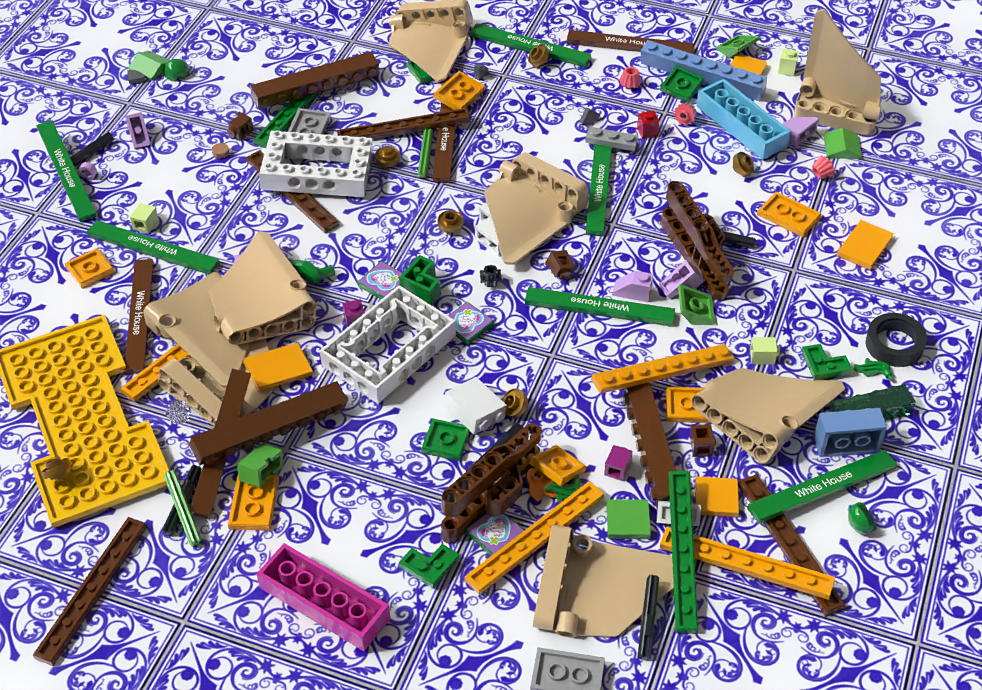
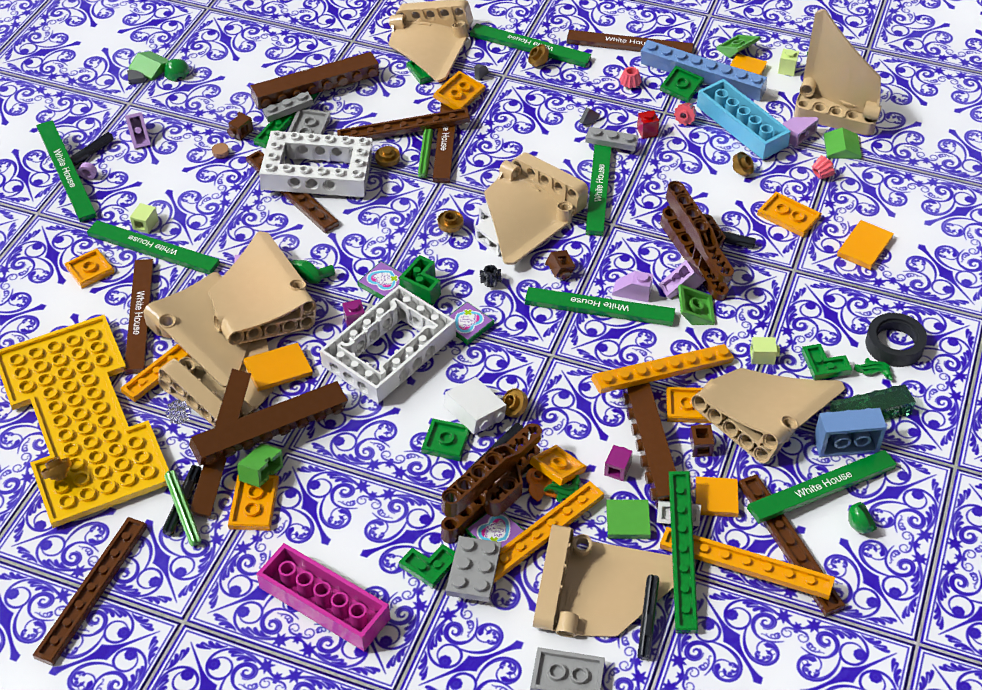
none -> light grey plate [262,92,314,122]
none -> light grey plate [446,536,502,602]

